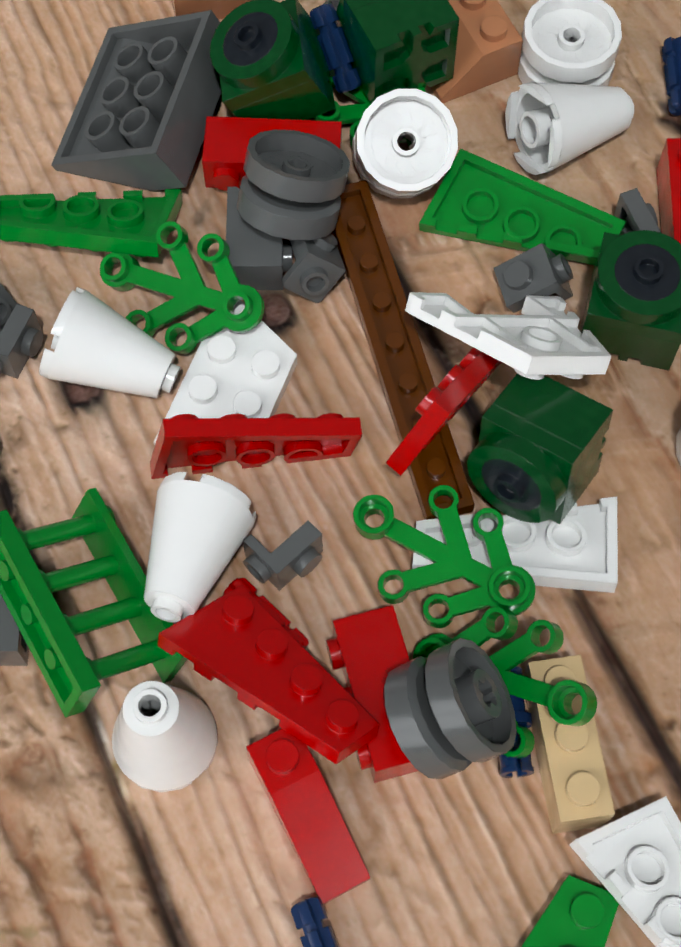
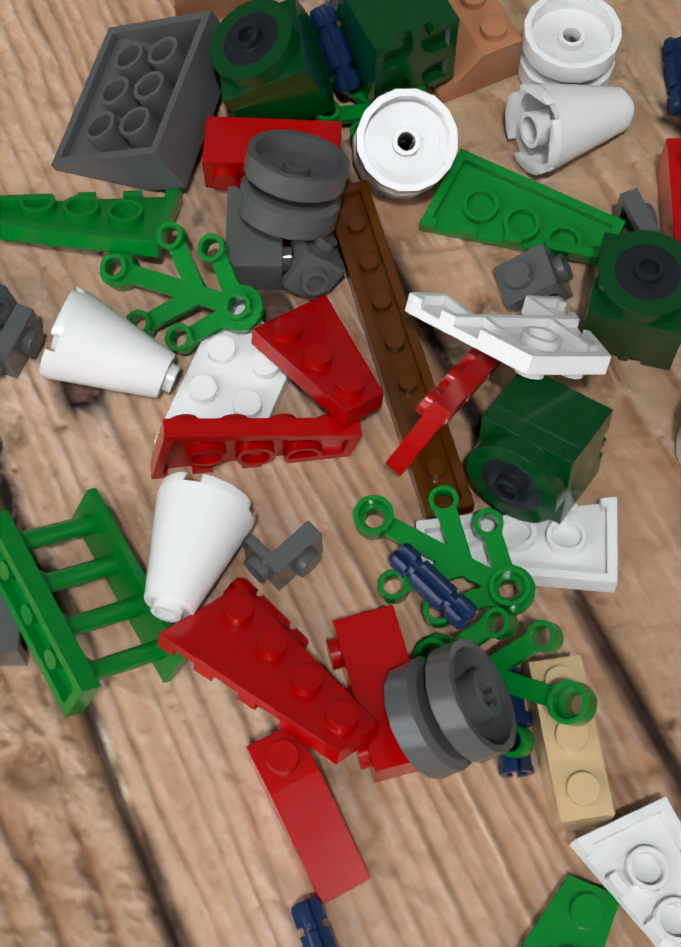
white cone [112,681,218,792] -> none
none -> red wing [251,294,384,427]
none -> dark blue axle [389,543,477,630]

